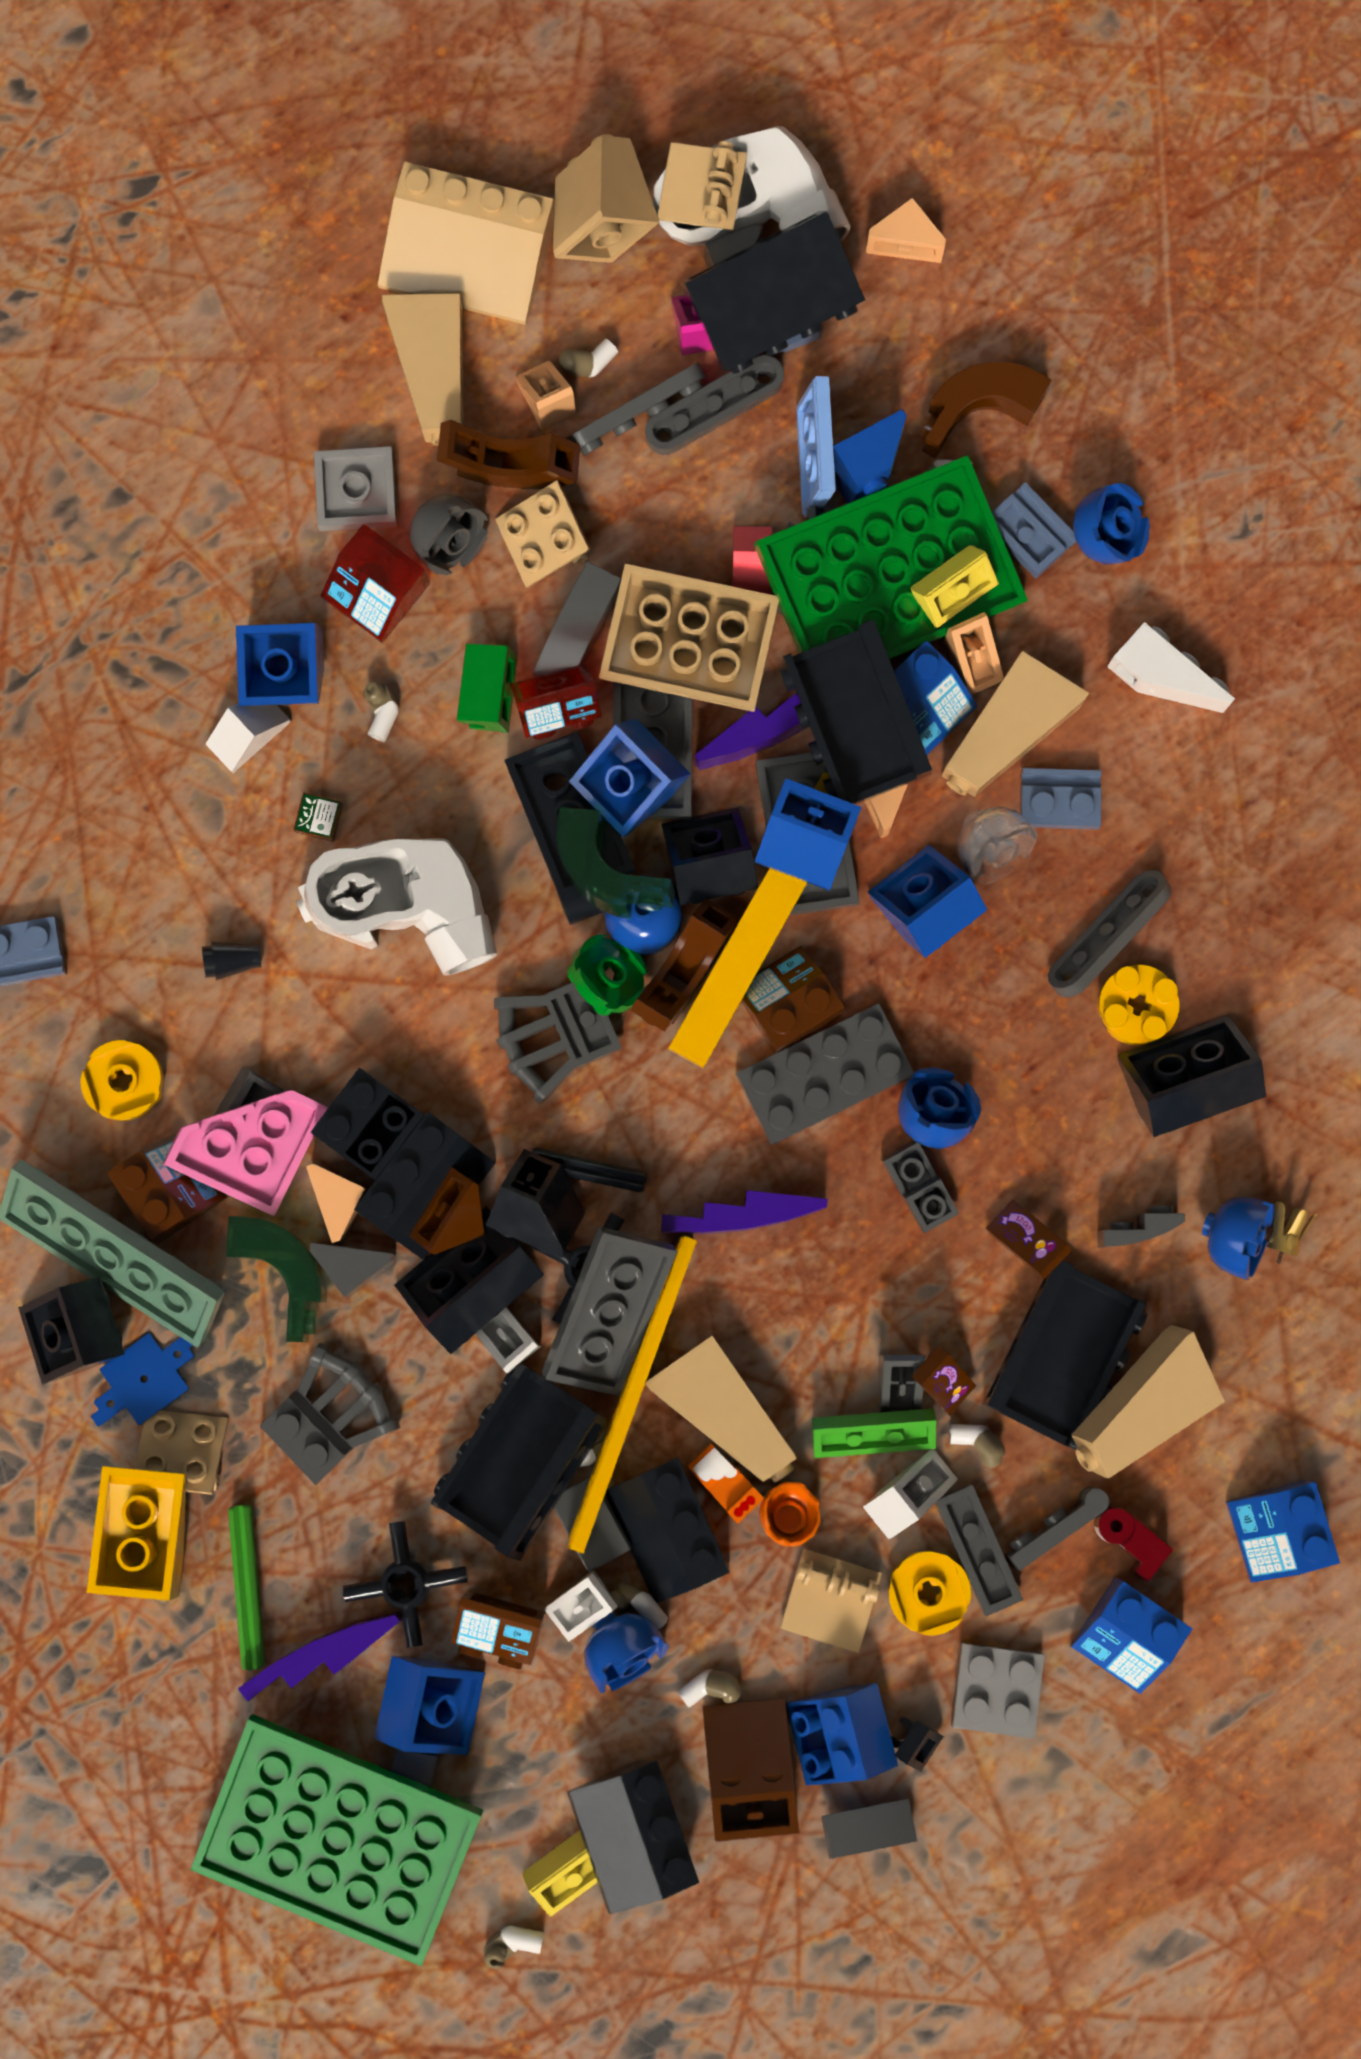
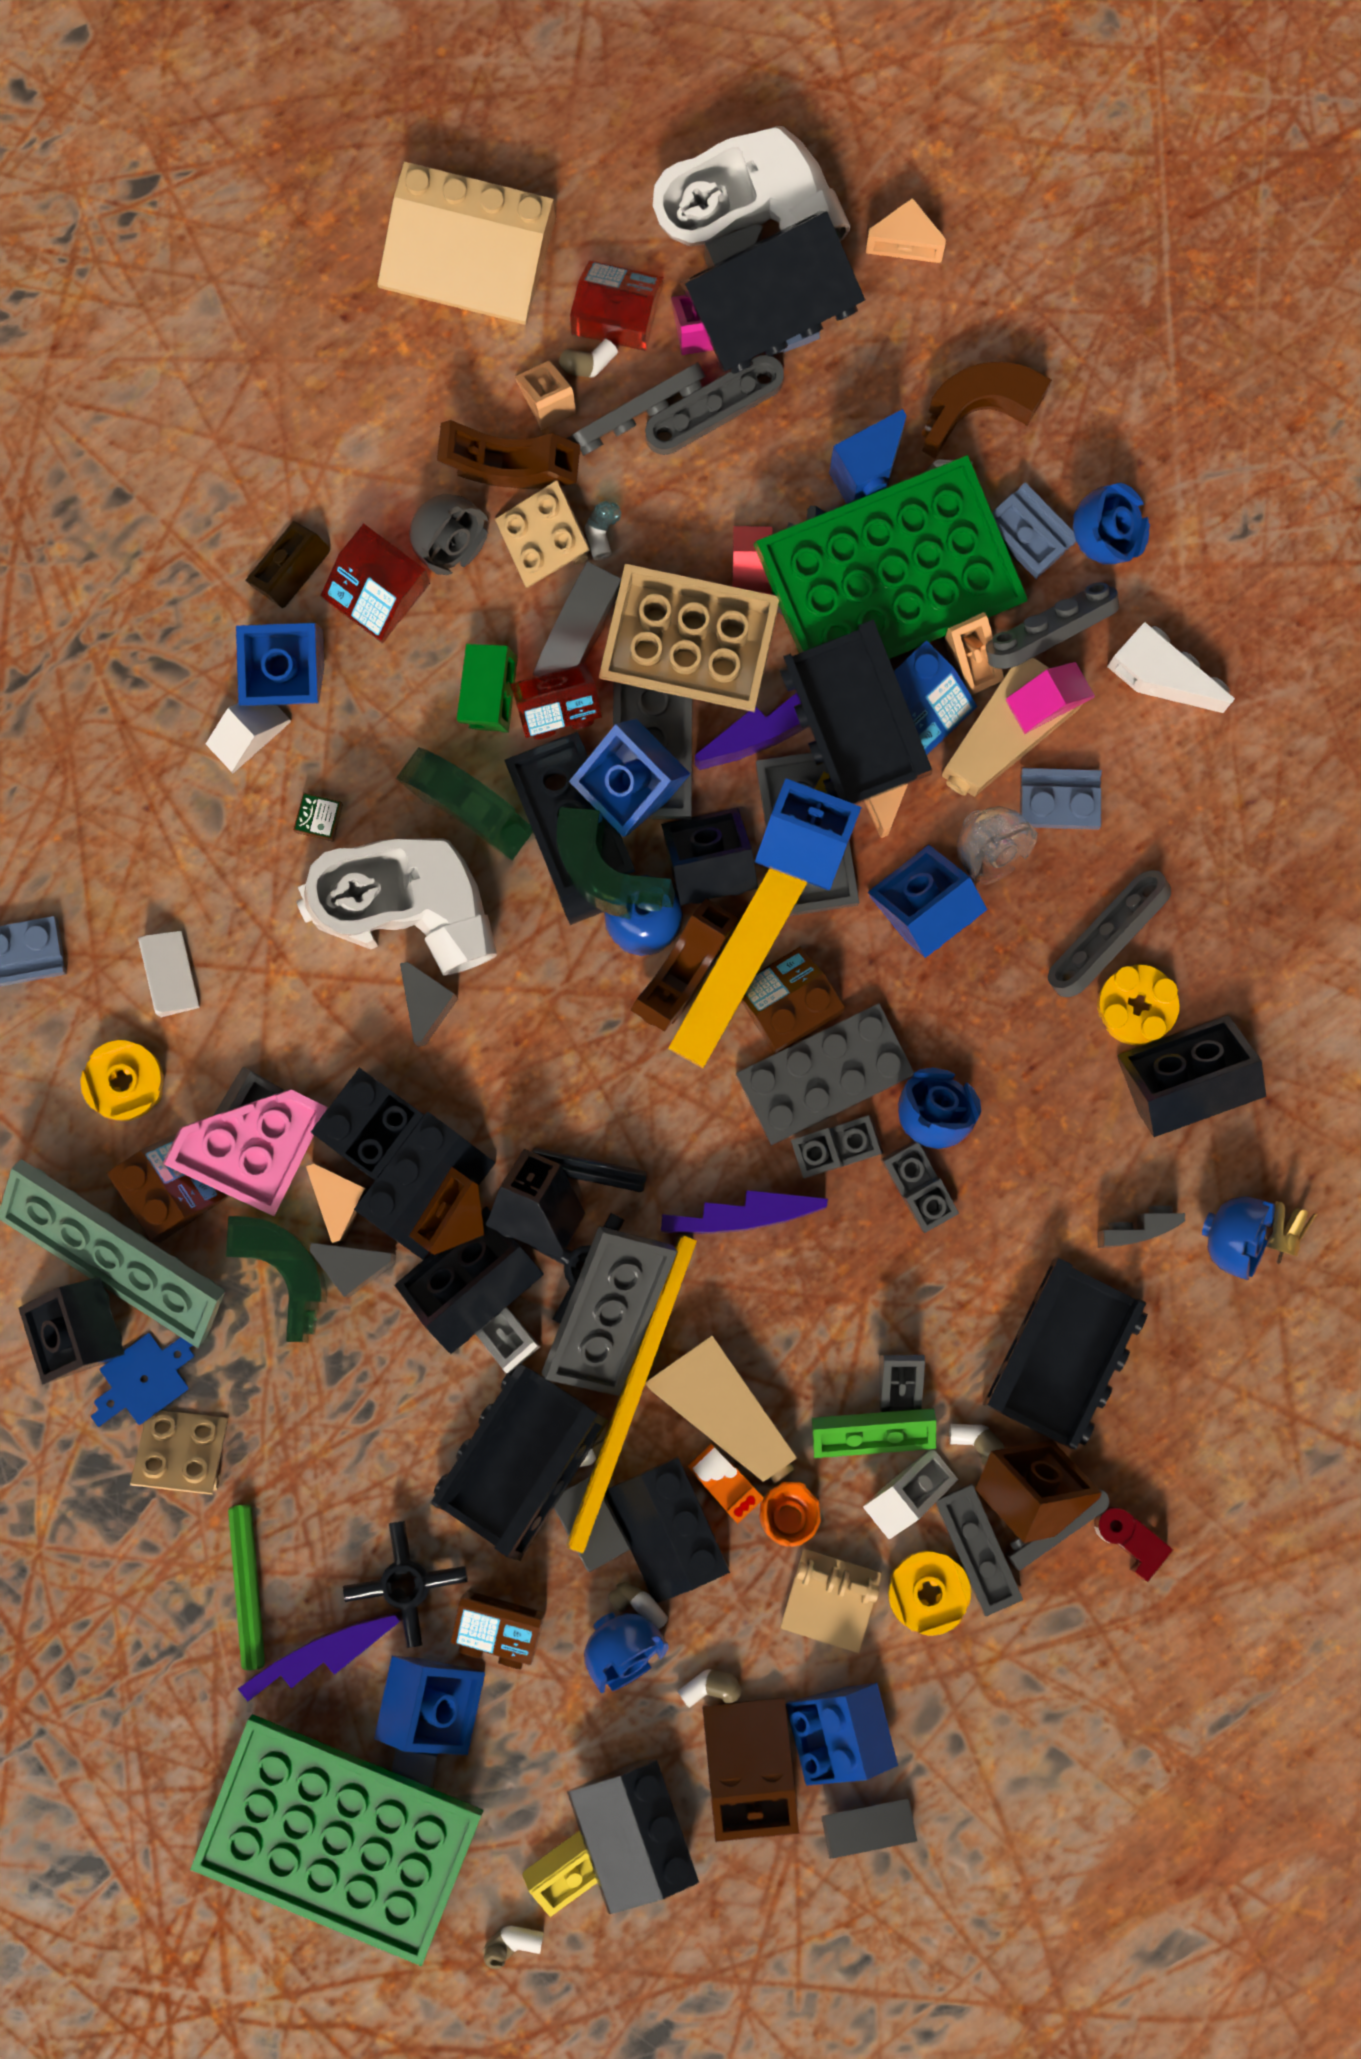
yellow slope [86,1466,186,1601] -> none
black cone [202,941,261,981] -> none
dark grey plate [260,1343,401,1485] -> none
light grey plate [314,446,397,531] -> none
arm [363,681,399,742] -> none
tan slope [382,293,464,446] -> none
dark grey plate [494,983,622,1104] -> none
white slope [544,1570,618,1642] -> none
tan slope [553,134,660,263] -> none
green plate [567,934,648,1016] -> none
tan hinge [658,141,747,231] -> none
light blue tile [796,376,836,517] -> none
black tile [891,1717,944,1771] -> none
light yellow slope [910,545,999,628] -> none
reddish brown tile [912,1346,976,1416] -> none
light grey plate [951,1642,1044,1739] -> none
reddish brown tile [986,1200,1072,1279] -> none
blue slope [1070,1577,1193,1694] -> none
tan slope [1072,1325,1225,1479] -> none
blue slope [1226,1480,1340,1582] -> none
none -> white slope [138,931,200,1017]
none -> dark brown slope [245,521,330,608]
none -> clear green arch [396,747,533,861]
none -> dark grey slope [400,962,458,1047]
none -> clear red slope [570,260,664,351]
none -> arm [585,501,621,560]
none -> dark grey slope [791,1115,884,1179]
none -> reddish brown slope [975,1440,1102,1543]
none -> dark grey plate [986,583,1119,669]
none -> dark pink slope [1005,662,1095,735]

